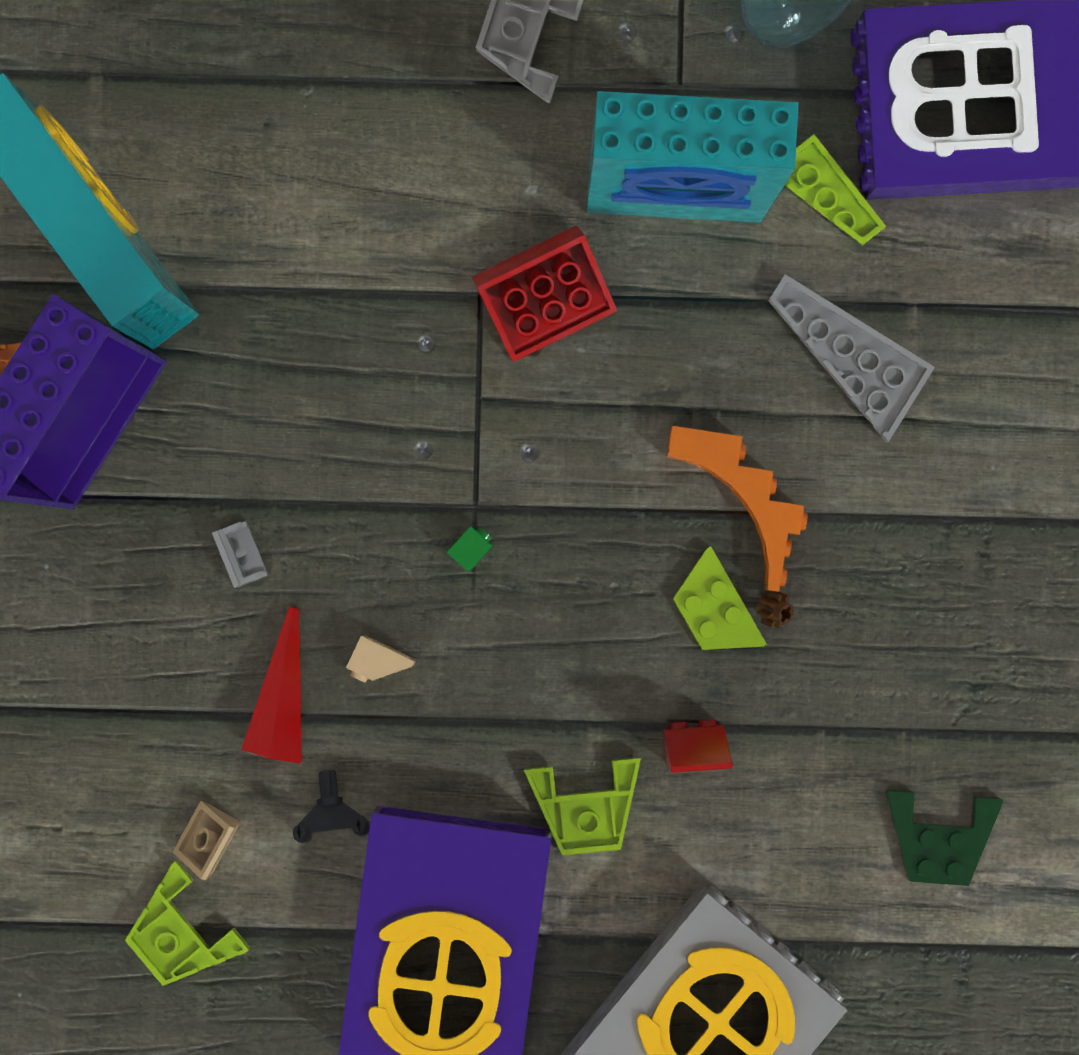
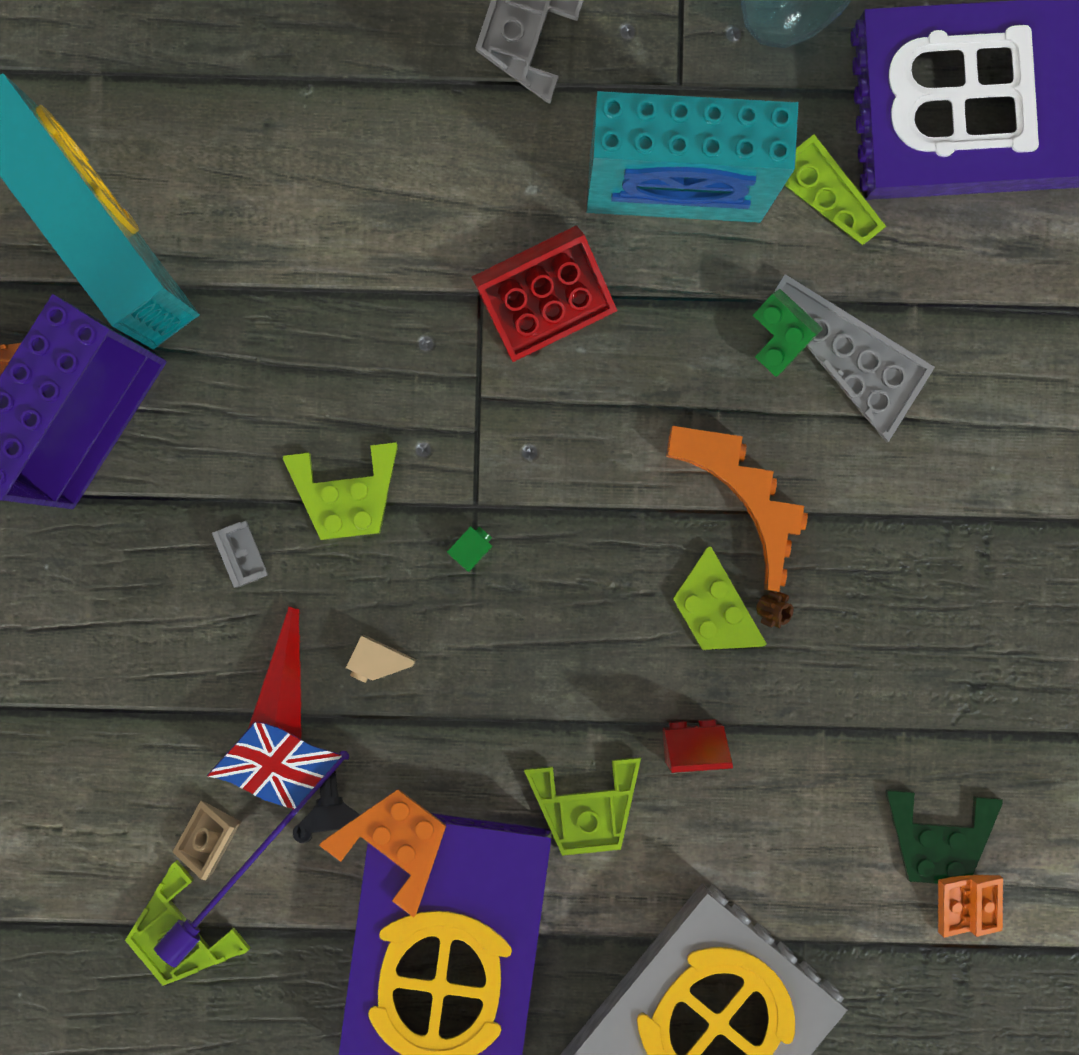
none -> flag [154,721,349,967]
none -> lime wing [283,442,398,540]
none -> orange wing [319,789,446,918]
none -> green brick [752,289,823,377]
none -> orange slope [938,875,1003,938]

